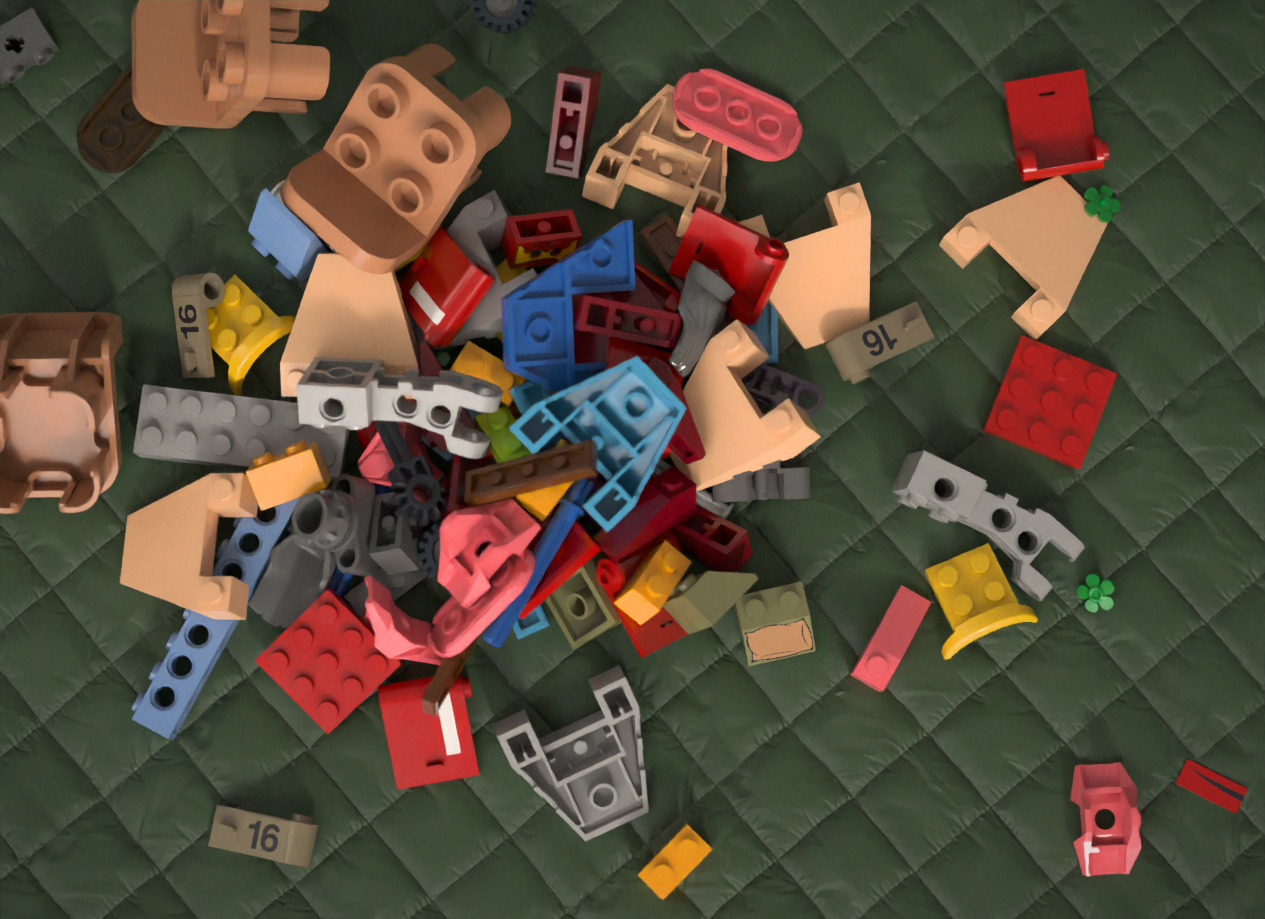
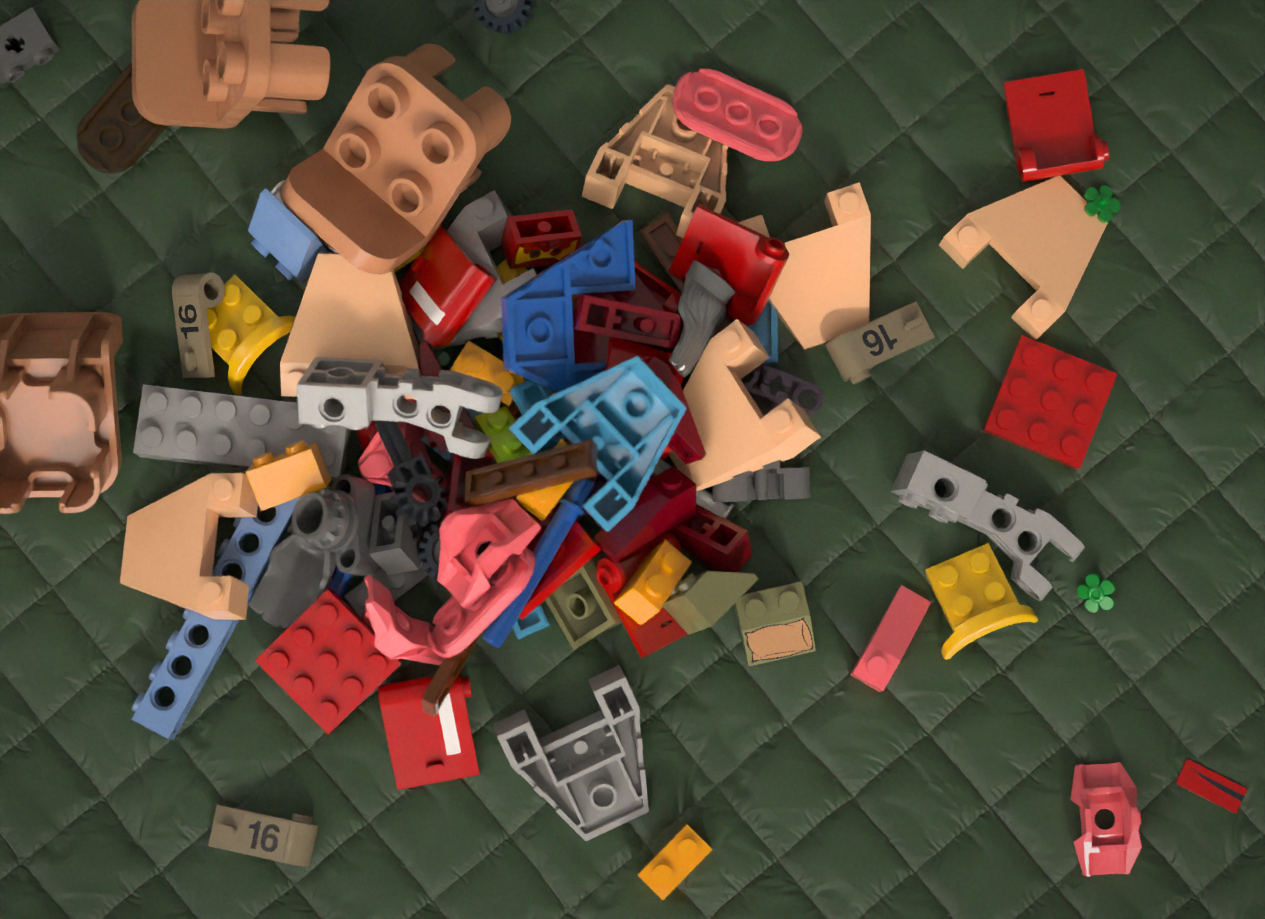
dark red slope [546,66,602,178] -> none

